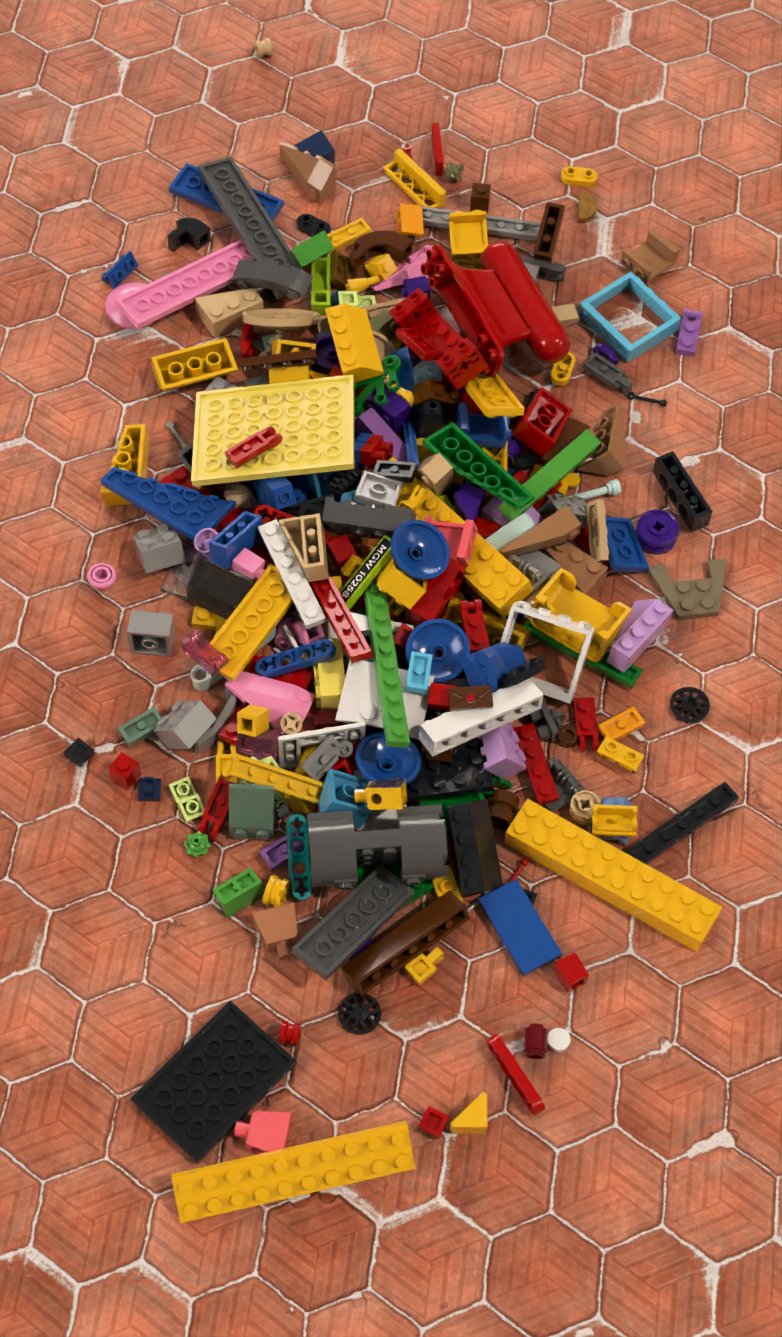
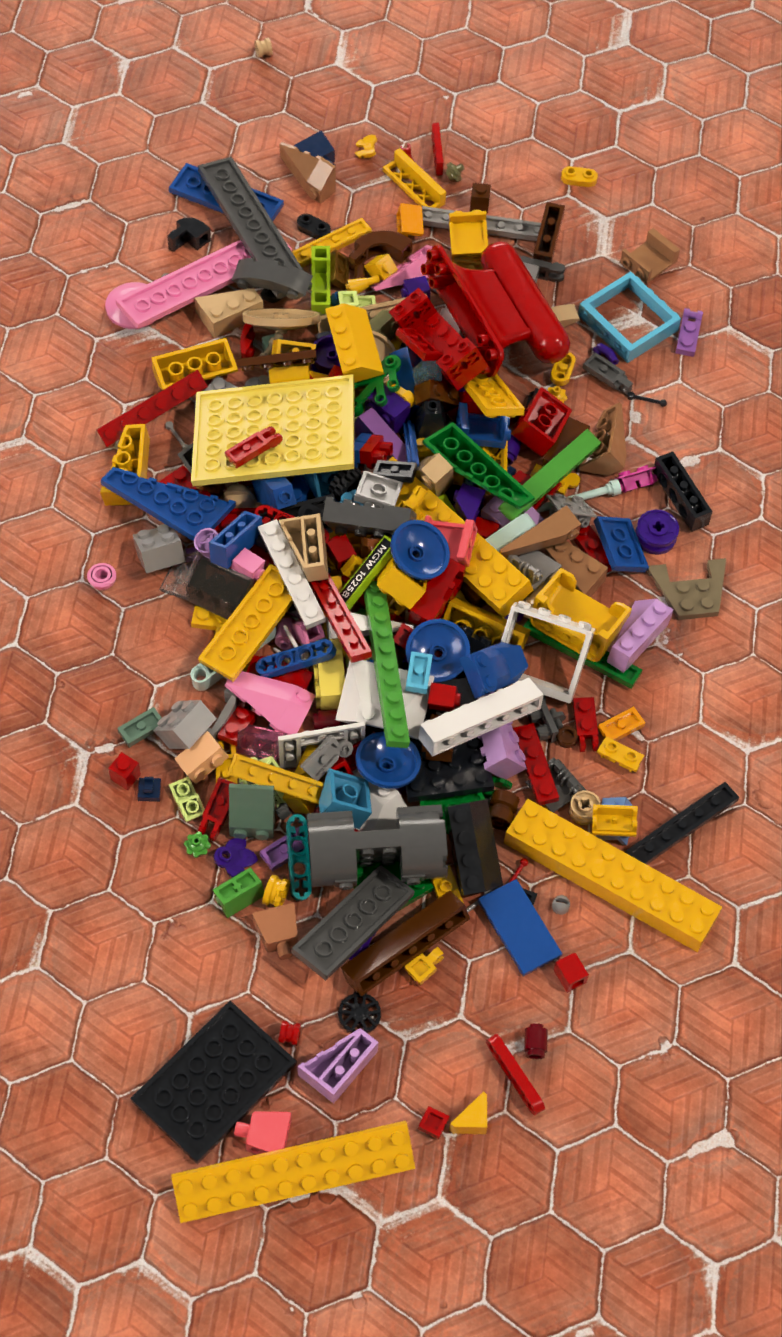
black tile [64,738,95,767] -> none
blue hinge [102,251,138,289] -> none
light grey brick [127,610,176,658] -> none
clear pink hinge [180,630,229,677] -> none
yellow brick [237,704,269,737] -> none
tan wheel [281,712,302,735] -> none
bright green hinge [292,230,335,267] -> none
yellow torso [354,778,407,810] -> none
reddish brown tile [447,685,493,711] -> none
red plate [459,599,490,654] -> none
black hinge [498,656,547,688] -> none
black plate [510,453,538,470] -> none
white tile [547,1028,571,1053] -> none
pearl gold tile [578,191,598,223] -> none
tan plate [586,499,609,563] -> none
black wheel [670,687,710,724] -> none
none -> red plate [96,369,208,447]
none -> light nougat brick [174,731,229,784]
none -> dark purple plate [214,838,258,877]
none -> lavender wedge [297,1028,378,1104]
none -> yellow piece [355,135,377,159]
none -> yellow plant [548,386,567,403]
none -> light grey hinge [552,895,570,915]
none -> dark pink hinge [616,465,657,493]

